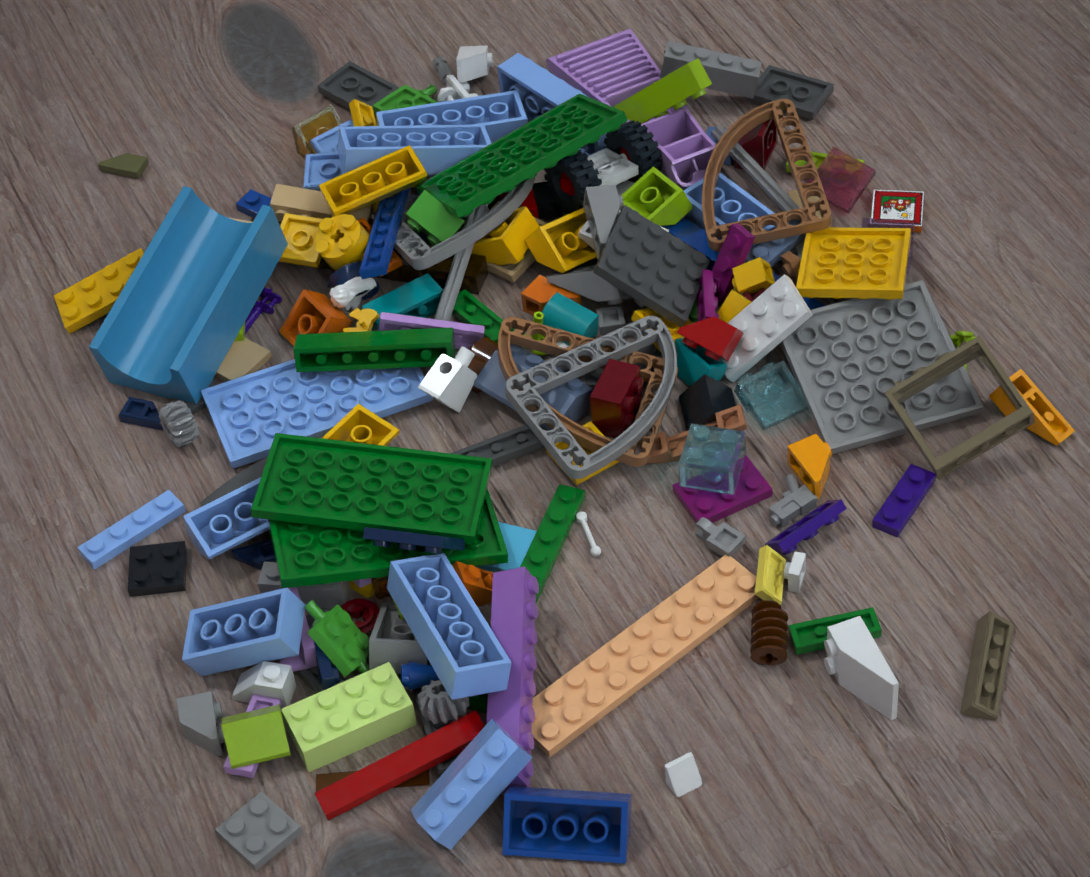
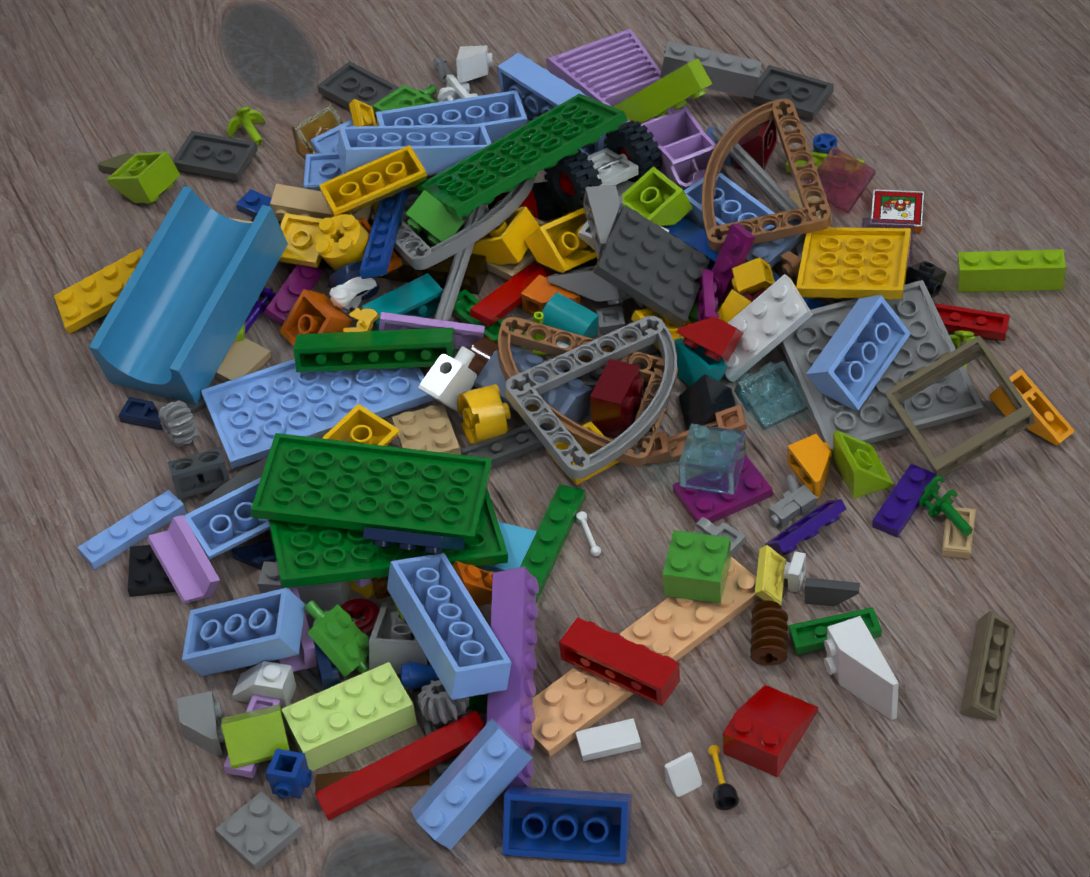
none -> lime slope [106,151,180,204]
none -> lavender panel [147,515,220,604]
none -> dark grey brick [168,447,230,499]
none -> dark grey plate [173,131,258,181]
none -> lime plant [227,106,265,145]
none -> magenta plate [263,265,323,325]
none -> blue brick [266,748,312,799]
none -> tan plate [392,404,461,455]
none -> yellow brick [457,384,510,444]
none -> red tile [470,262,553,326]
none -> red brick [559,617,680,706]
none -> white tile [575,718,641,762]
none -> bright green brick [662,530,731,604]
none -> black hinge [708,745,739,810]
none -> red slope [723,685,818,777]
none -> dark grey tile [805,578,860,606]
none -> light blue slope [806,295,911,410]
none -> blue wheel [813,133,837,155]
none -> lime slope [832,430,893,498]
none -> black brick [905,261,947,298]
none -> green piece [918,475,973,536]
none -> red plate [934,303,1010,341]
none -> tan tile [942,507,976,559]
none -> lime brick [956,249,1066,292]

